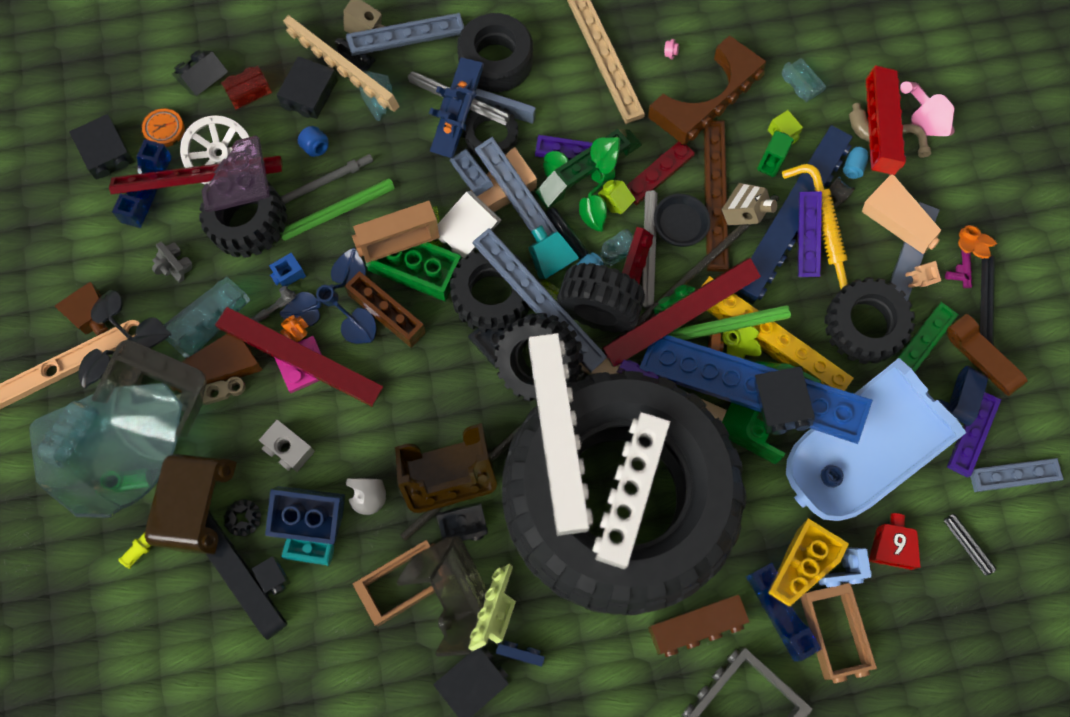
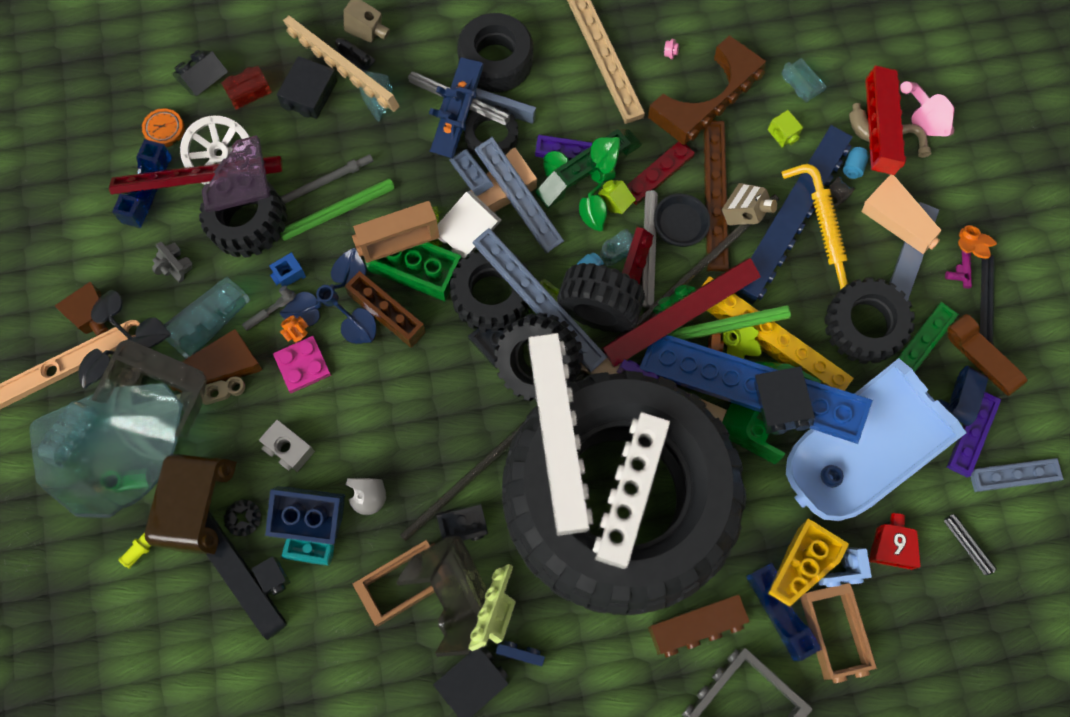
black brick [69,114,134,180] -> none
dark red tile [215,307,383,407] -> none
blue head [298,126,329,157] -> none
sand blue tile [346,13,464,56] -> none
dark brown windscreen [395,423,497,513] -> none
teal torso [528,225,579,279] -> none
black axle [546,207,589,260] -> none
green brick [757,131,794,177] -> none
dark purple plate [798,191,822,277] -> none
light nougat plate [905,261,941,288] -> none

